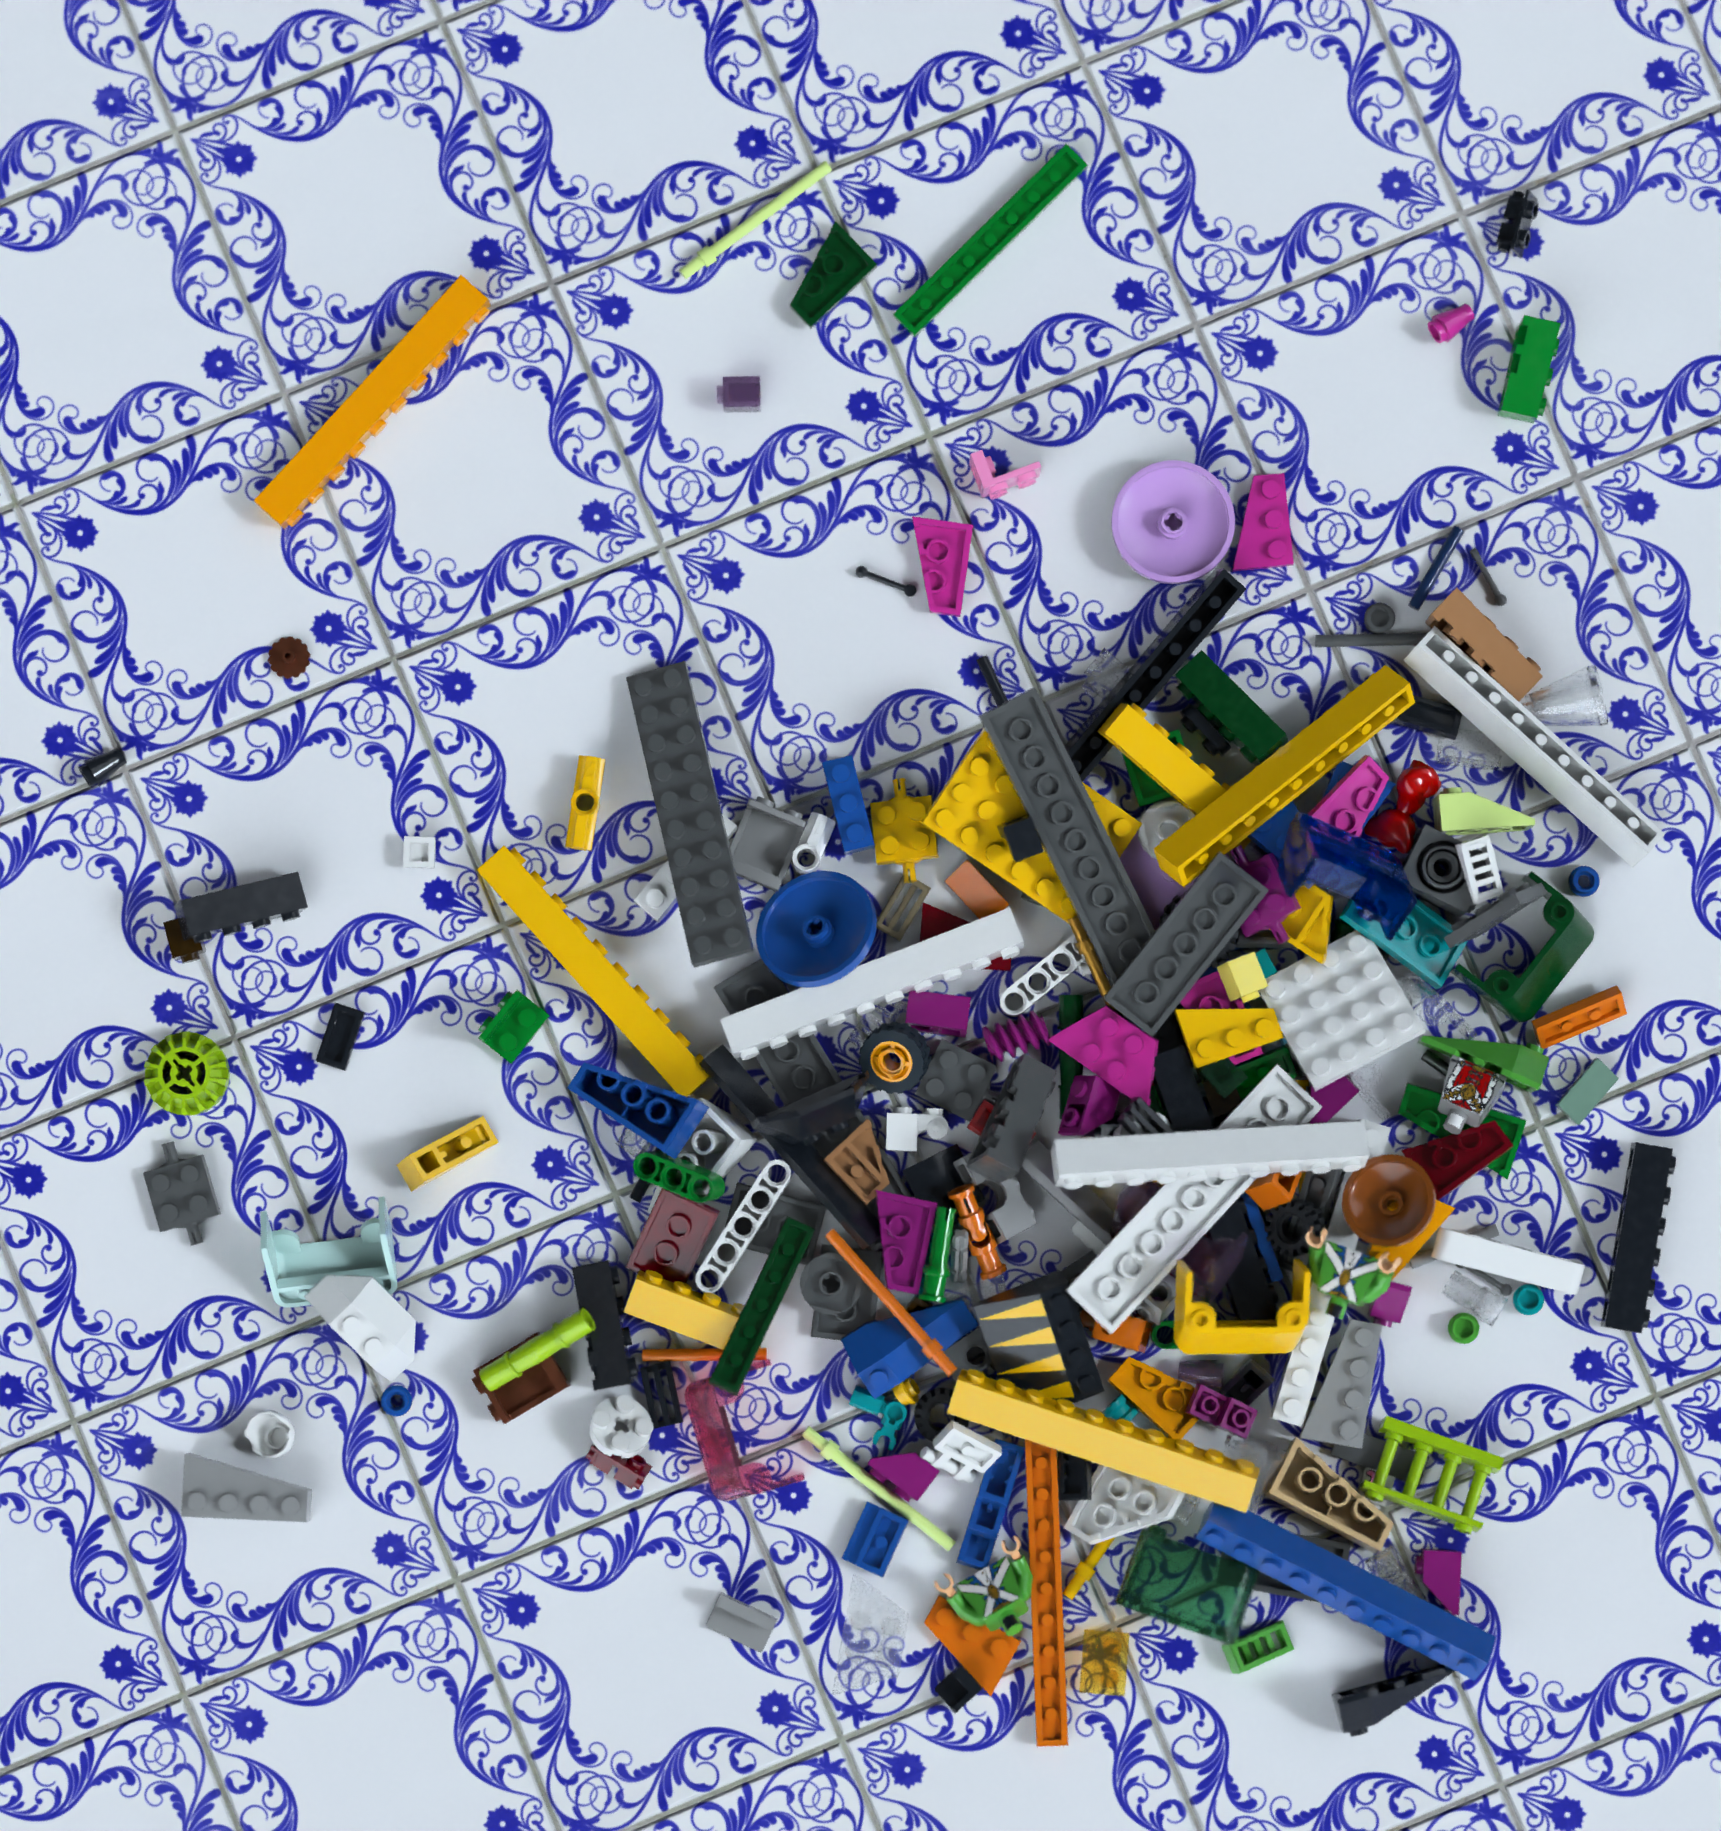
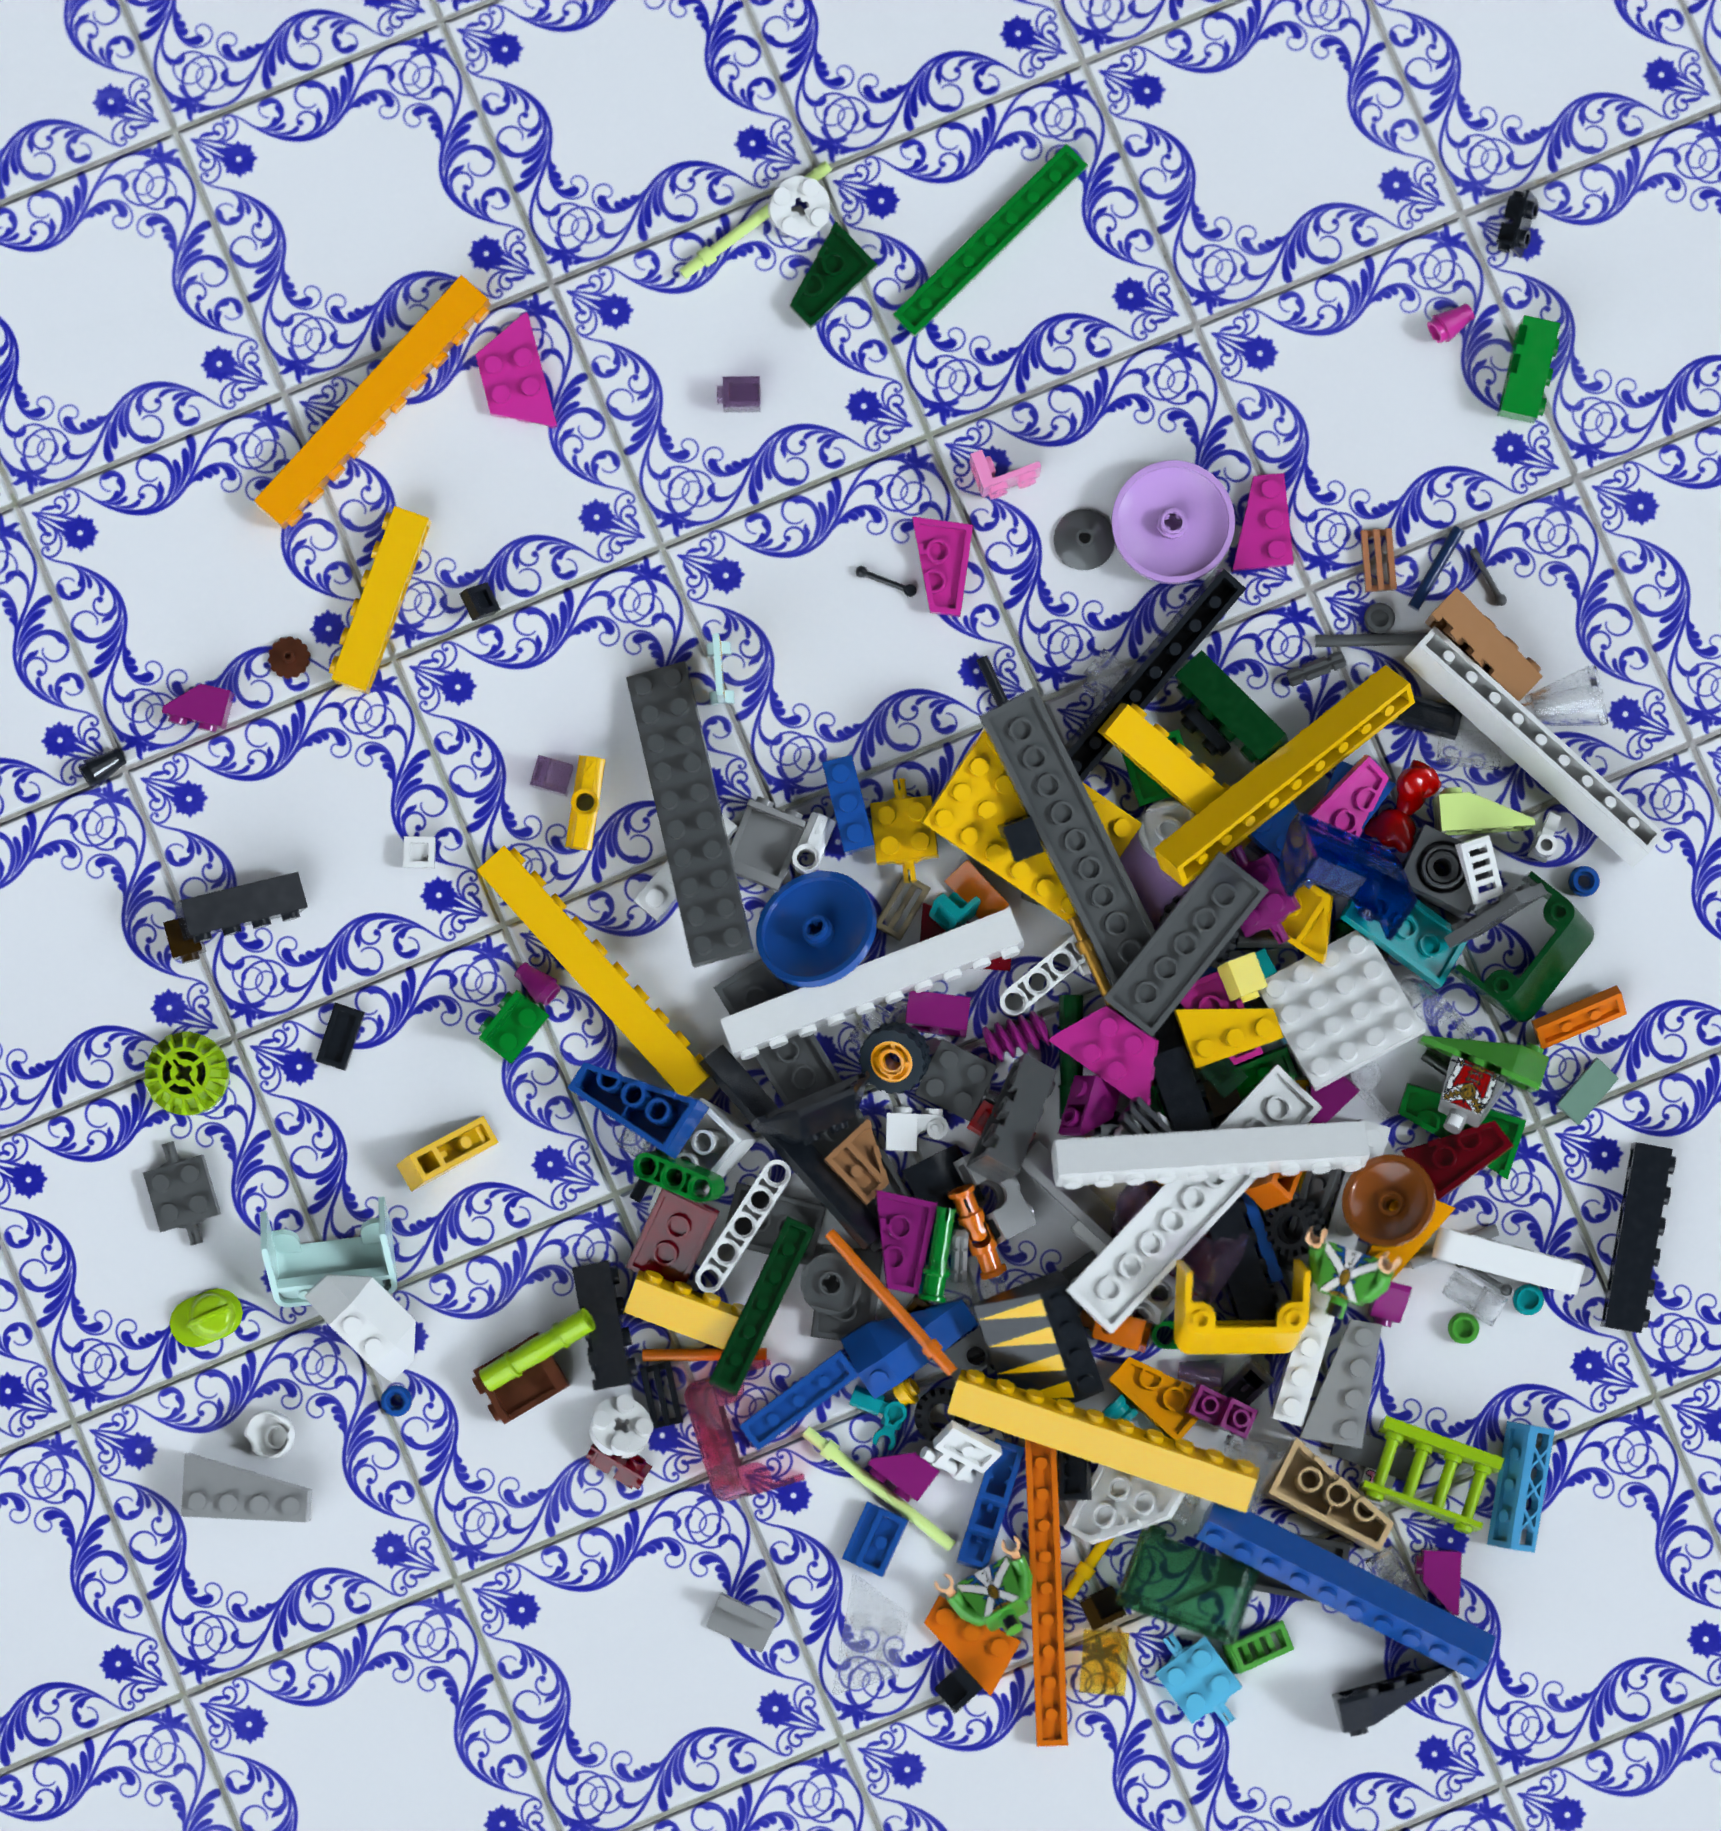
none -> magenta slope [162,683,234,733]
none -> lime piece [170,1288,243,1348]
none -> yellow brick [329,506,432,694]
none -> black plate [459,582,501,621]
none -> dark pink wing [475,312,557,428]
none -> magenta cone [514,962,561,1006]
none -> clear purple panel [530,755,574,797]
none -> light aqua flag [706,633,735,706]
none -> blue fence [739,1350,859,1451]
none -> white plate [768,176,830,238]
none -> teal panel [929,892,981,932]
none -> dark grey dish [1054,509,1115,570]
none -> dark brown panel [1079,1586,1127,1631]
none -> medium azure plate [1155,1632,1243,1726]
none -> dark grey axle [1286,651,1346,686]
none -> nougat tile [1360,528,1397,593]
none -> dark azure fence [1487,1421,1555,1553]
none -> white bar [1527,812,1562,863]

